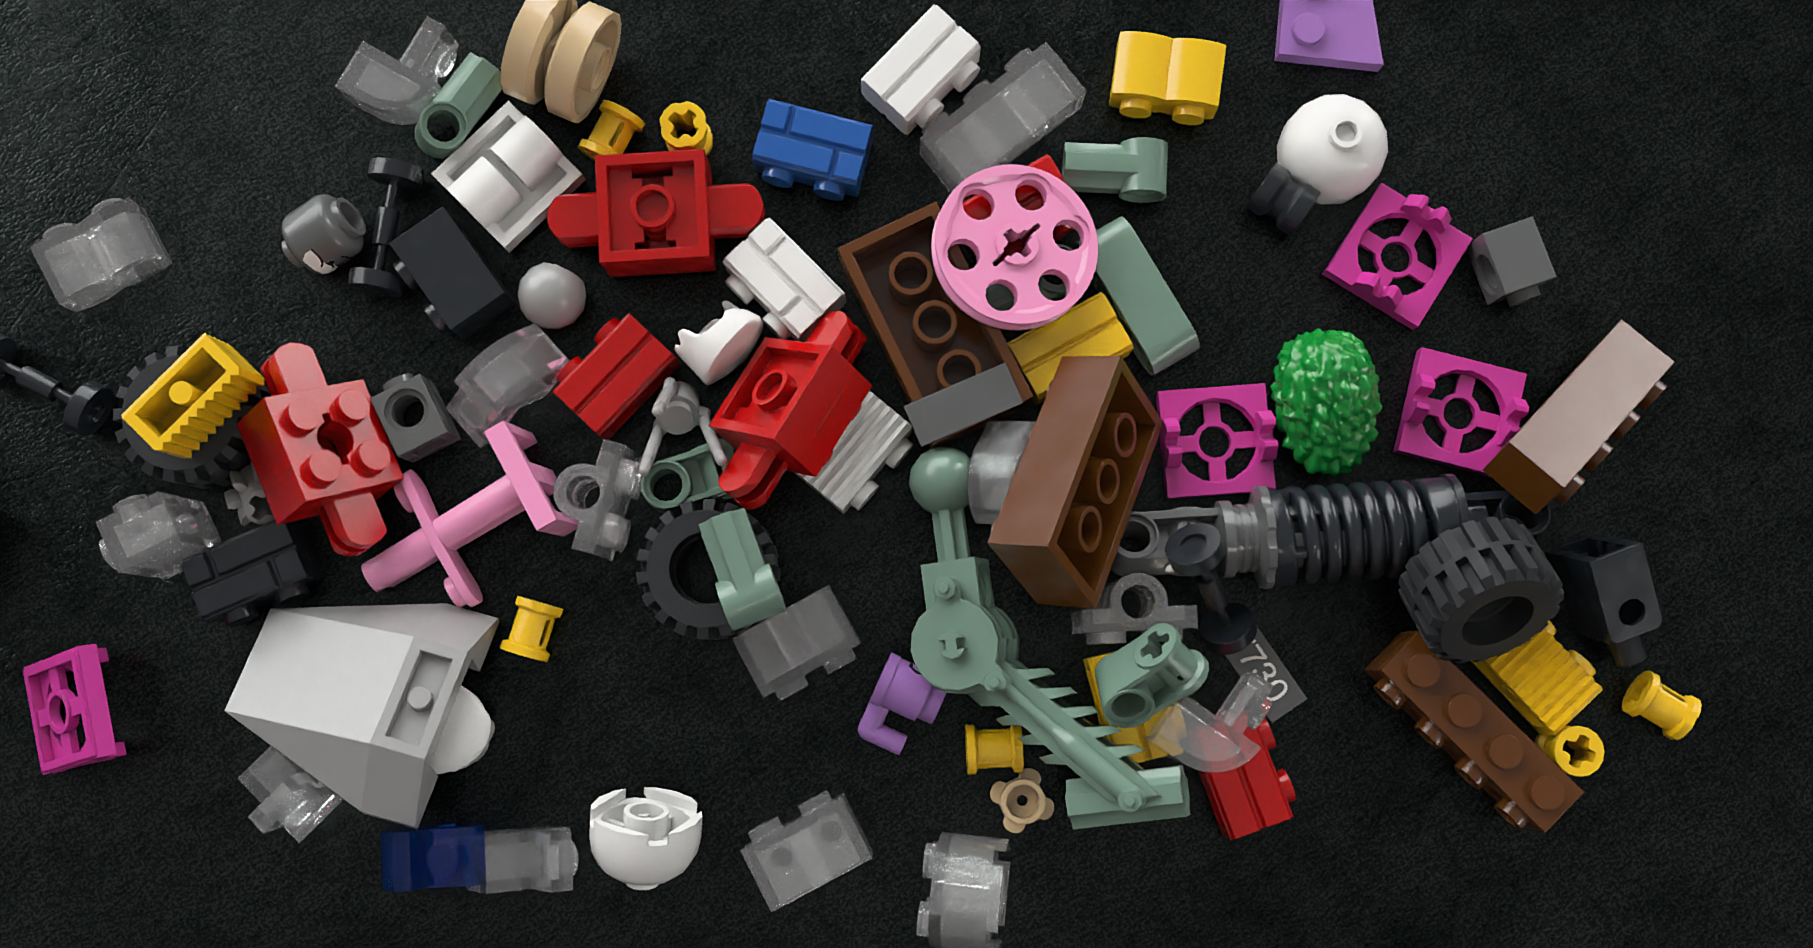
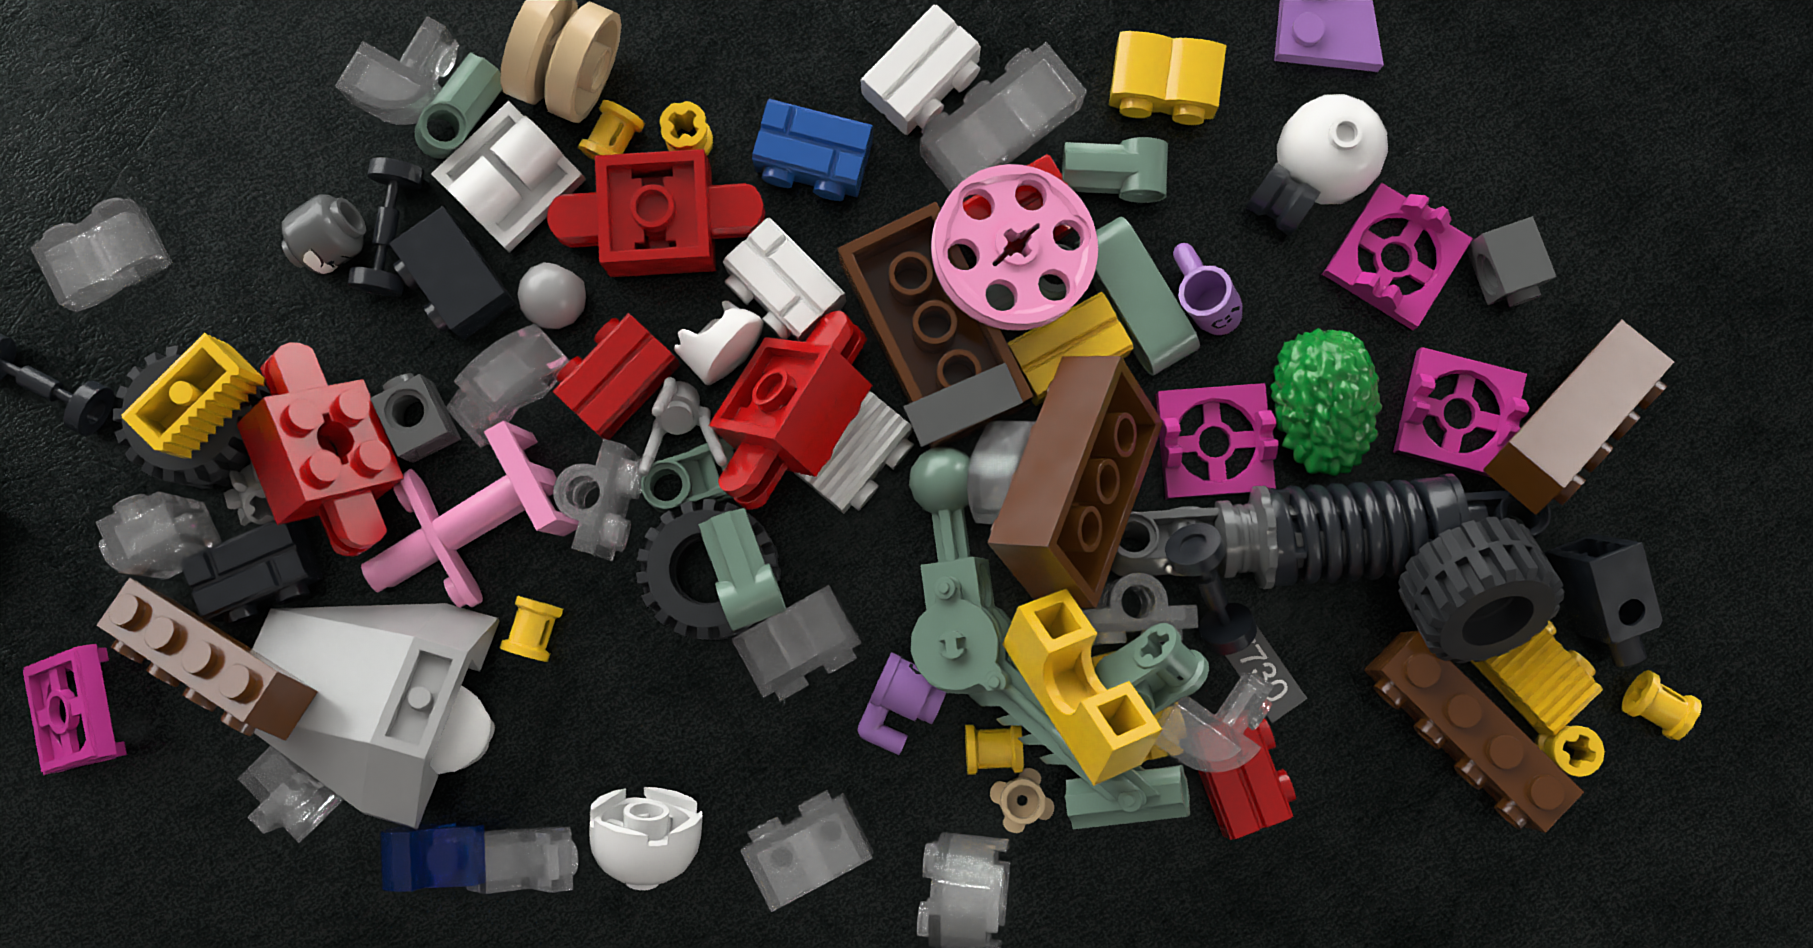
none -> brick [97,578,318,741]
none -> yellow arch [1002,588,1162,786]
none -> medium lavender piece [1173,243,1242,335]

